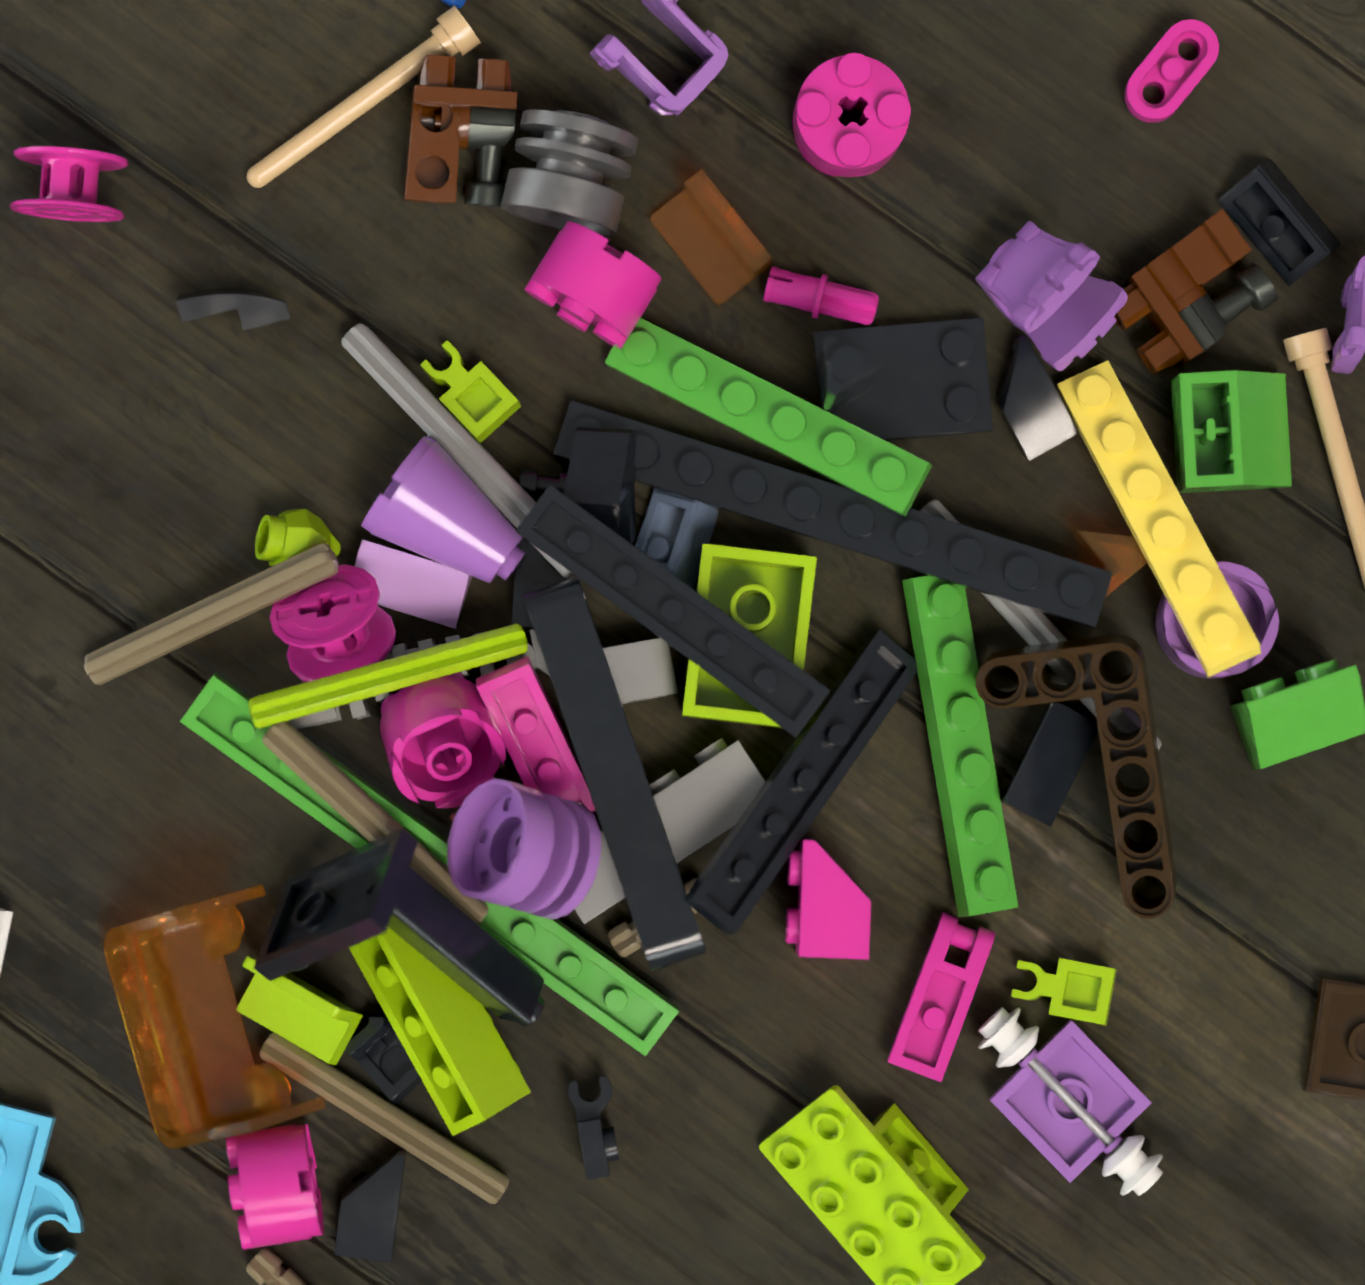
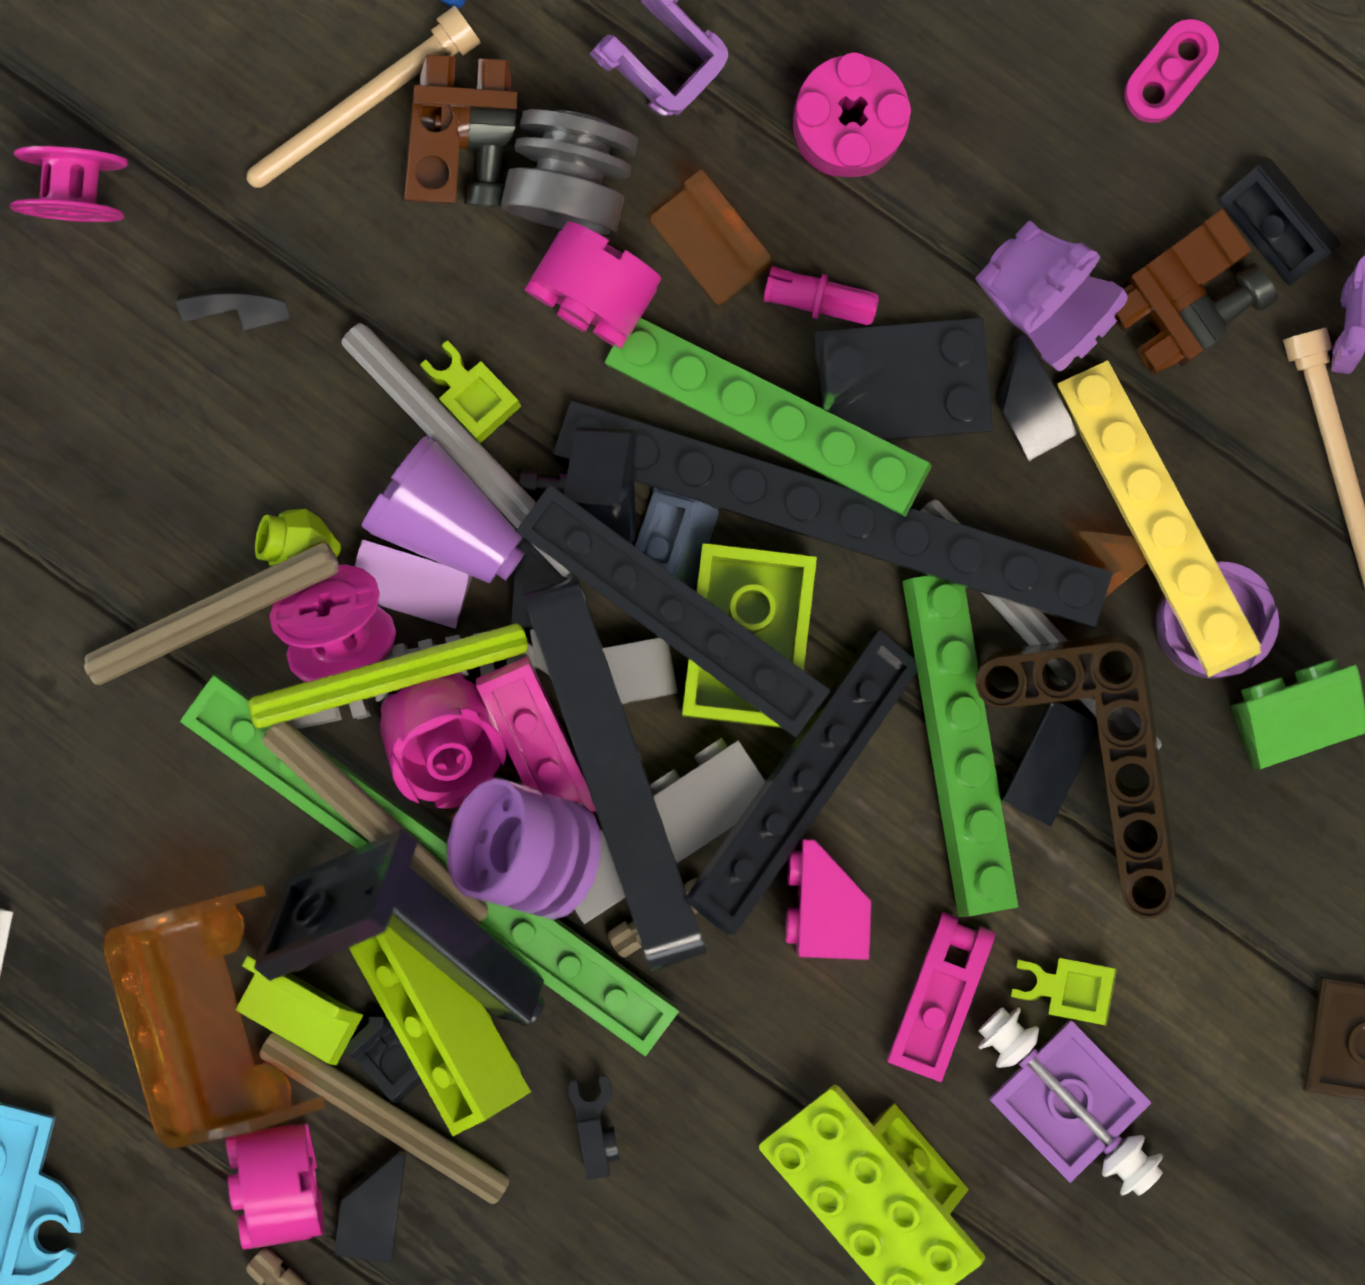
bright green slope [1171,370,1292,493] -> none

